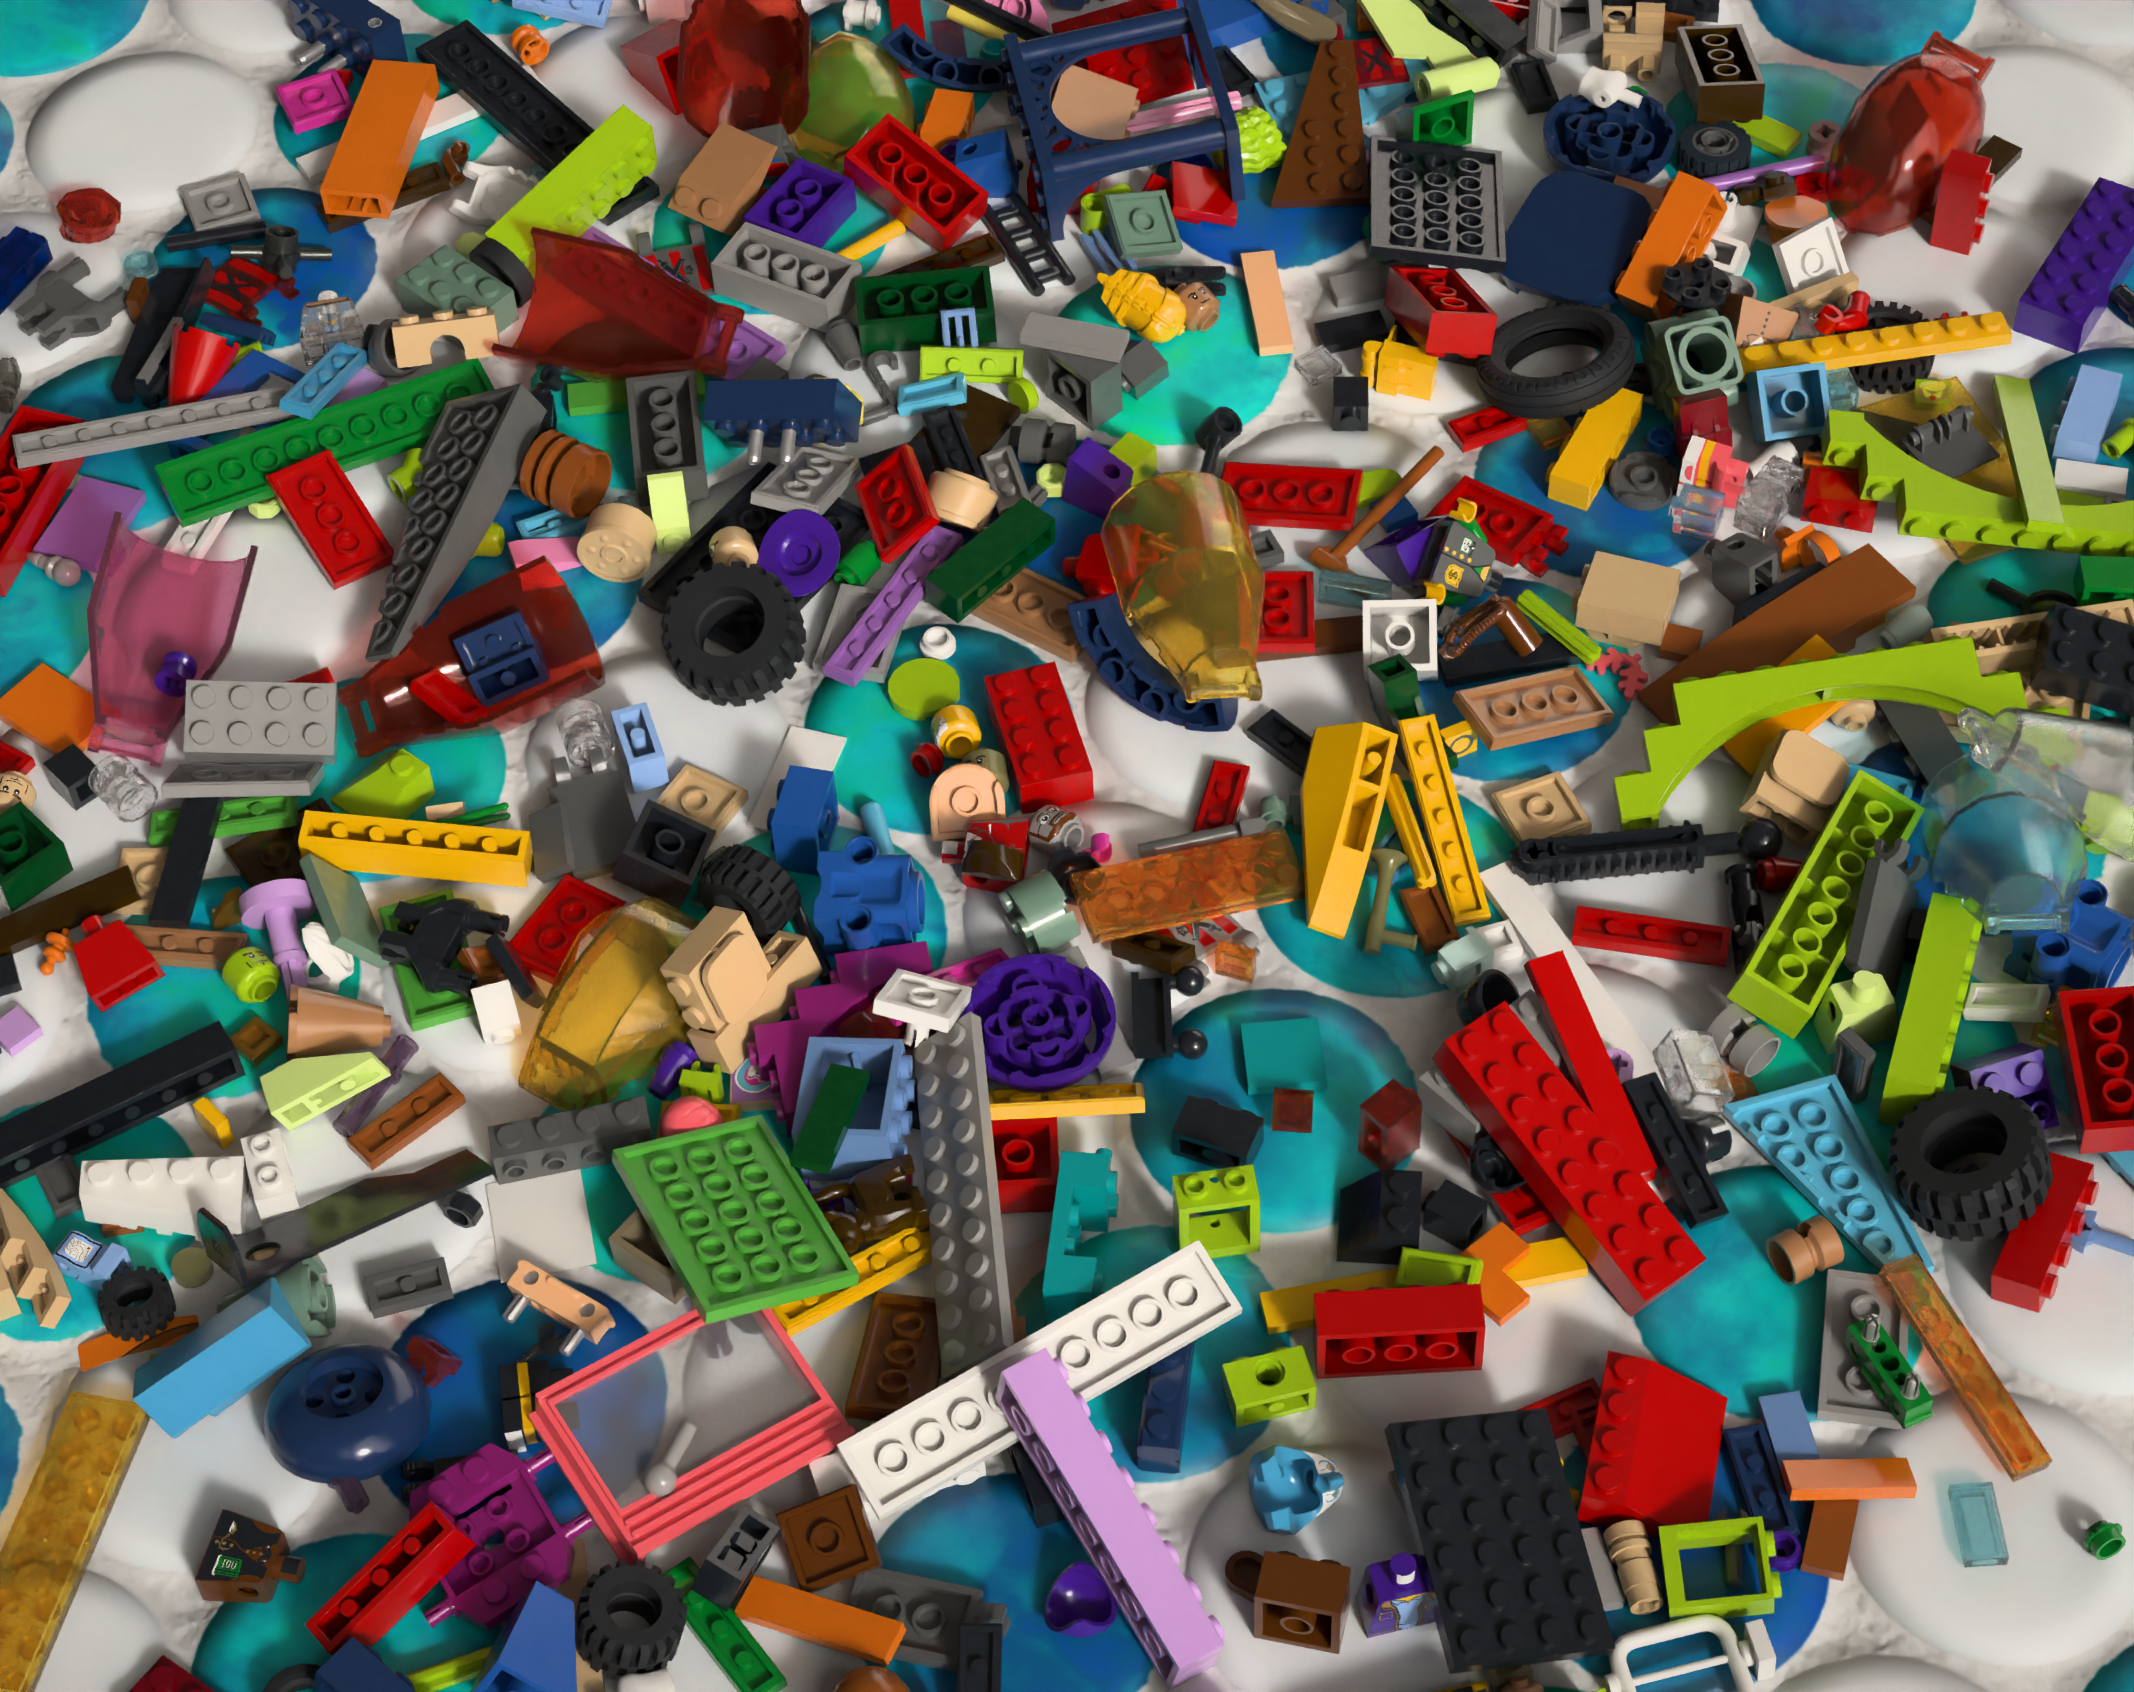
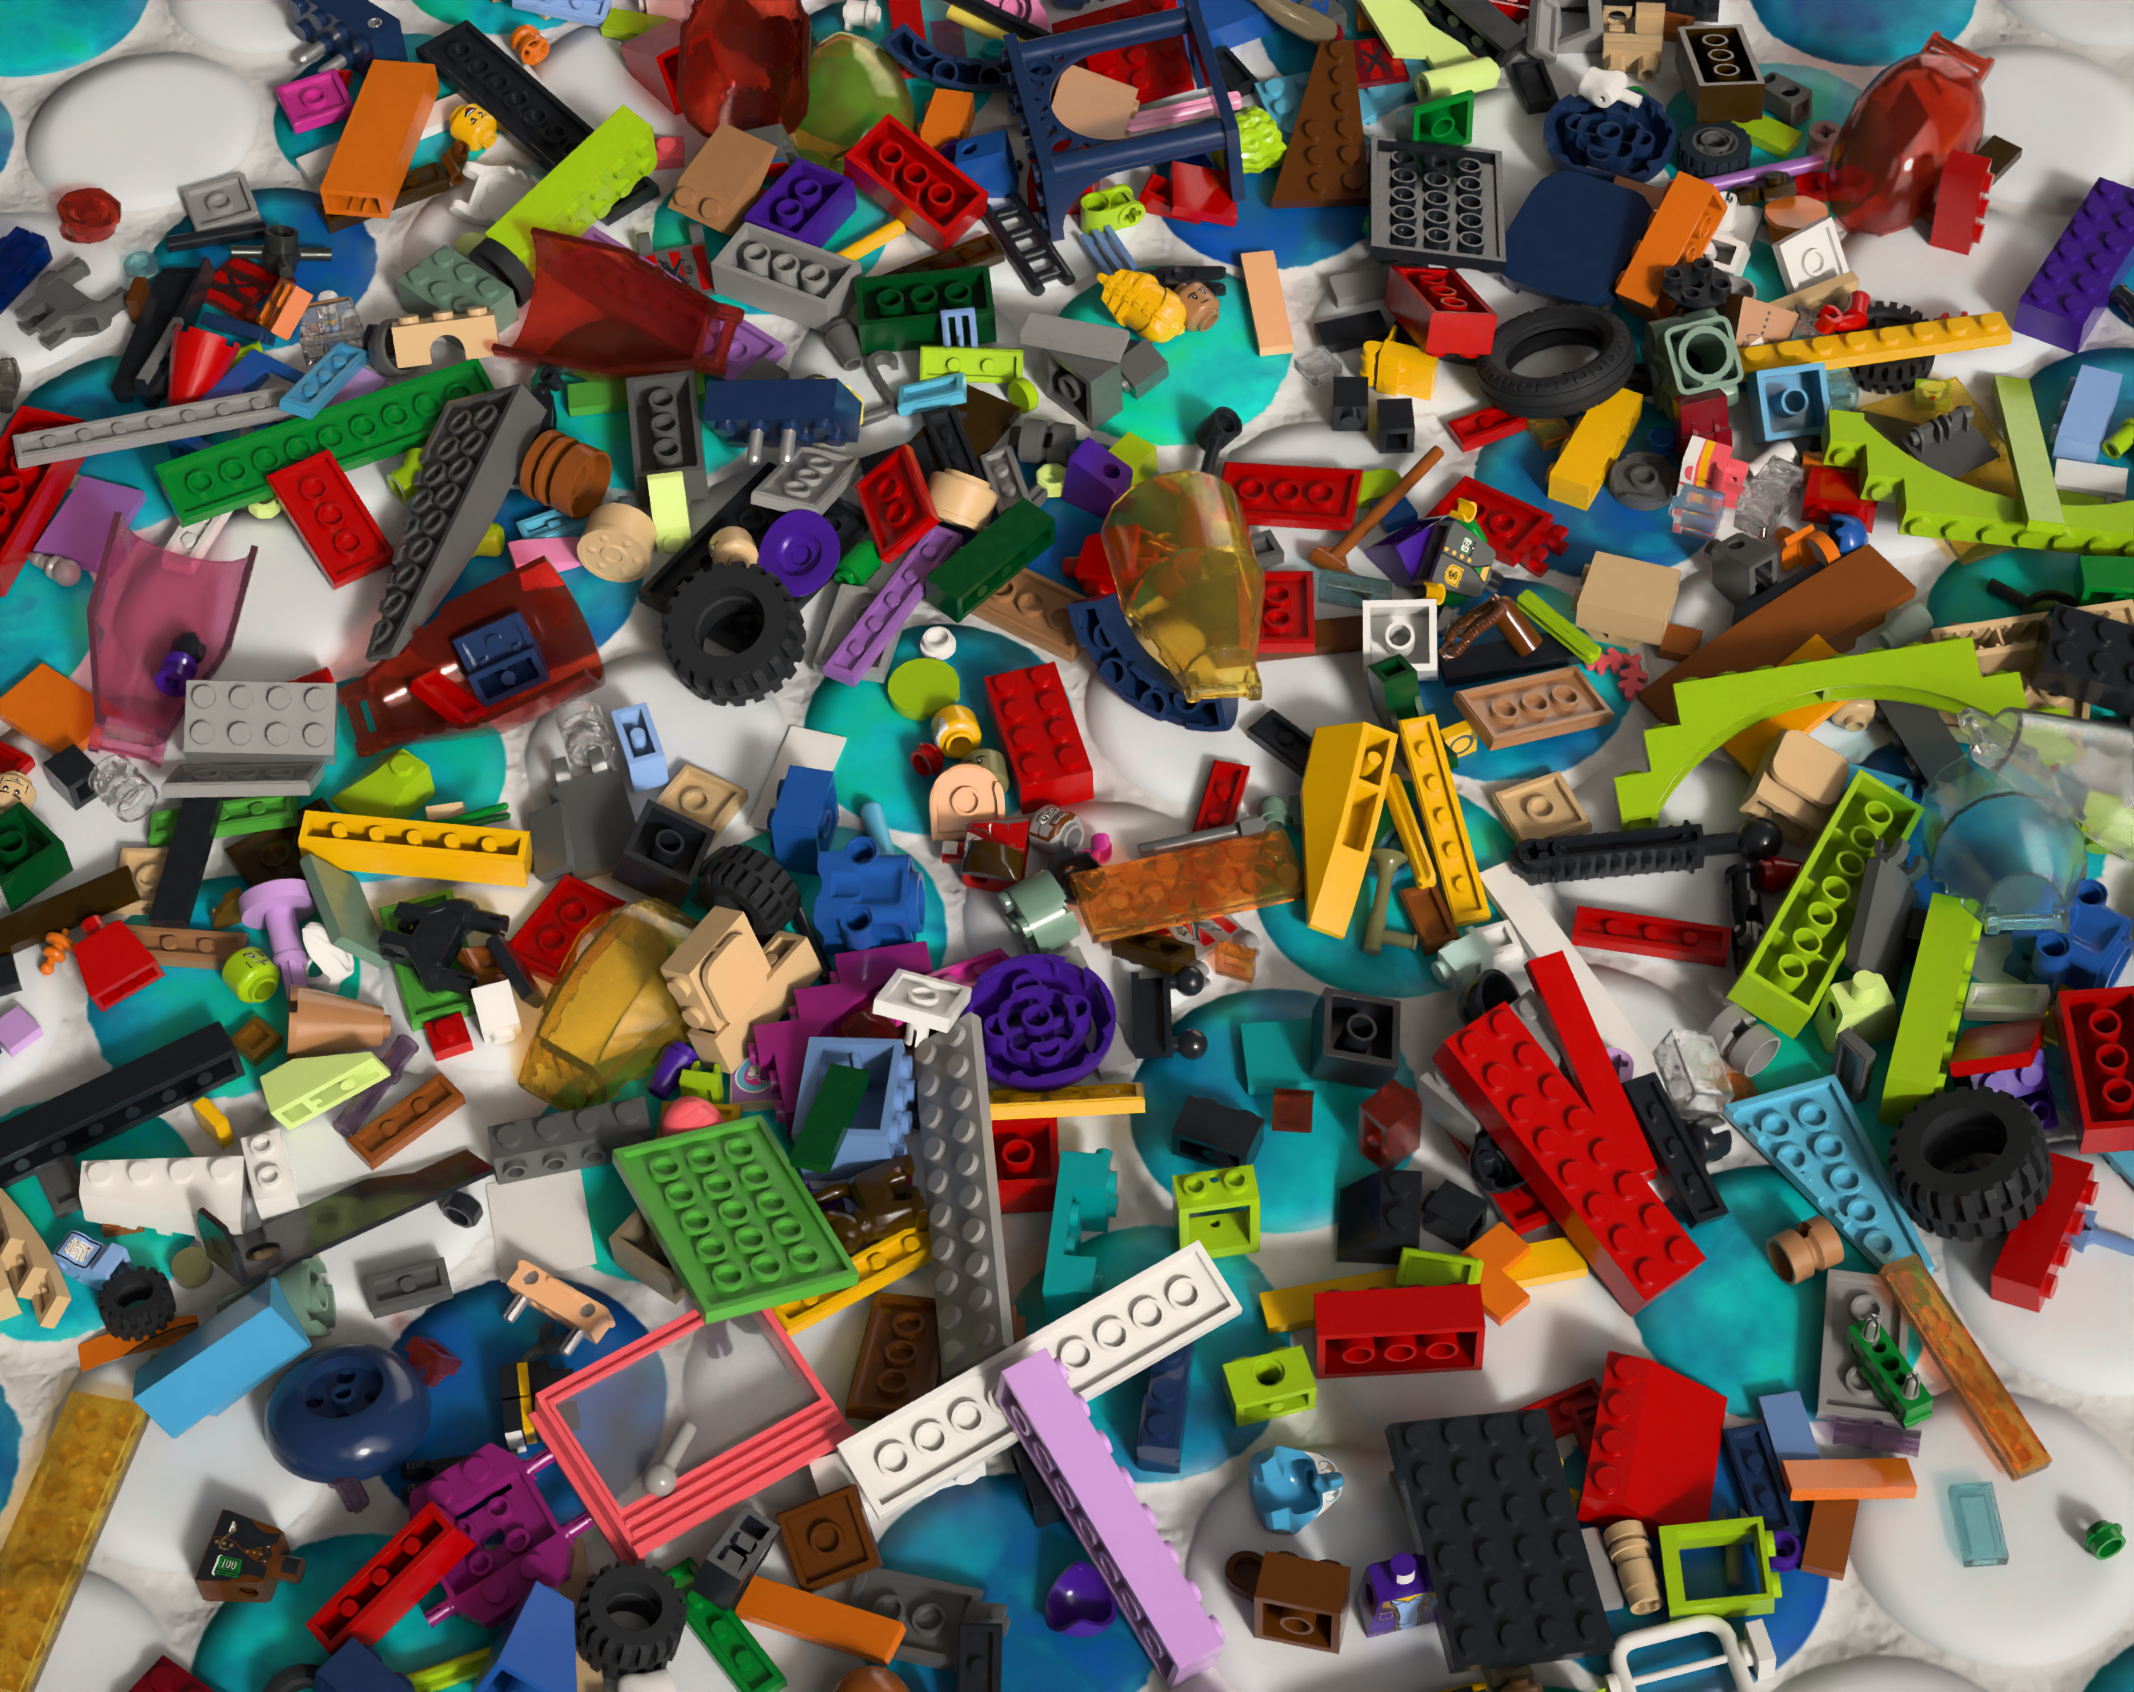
sand green tile [1101,190,1183,259] -> none
none -> black tile [169,632,207,664]
none -> orange brick [256,276,314,341]
none -> red plate [424,1012,474,1062]
none -> yellow head [449,103,498,152]
none -> lime tile [601,8,671,41]
none -> coral plate [654,136,685,170]
none -> black brick [1309,987,1401,1091]
none -> black brick [1376,398,1415,454]
none -> dark grey leg [1763,72,1812,129]
none -> blue hair [1828,513,1869,558]
none -> clear purple pin [1832,1417,1921,1458]
none -> red tile [1949,1017,2047,1078]

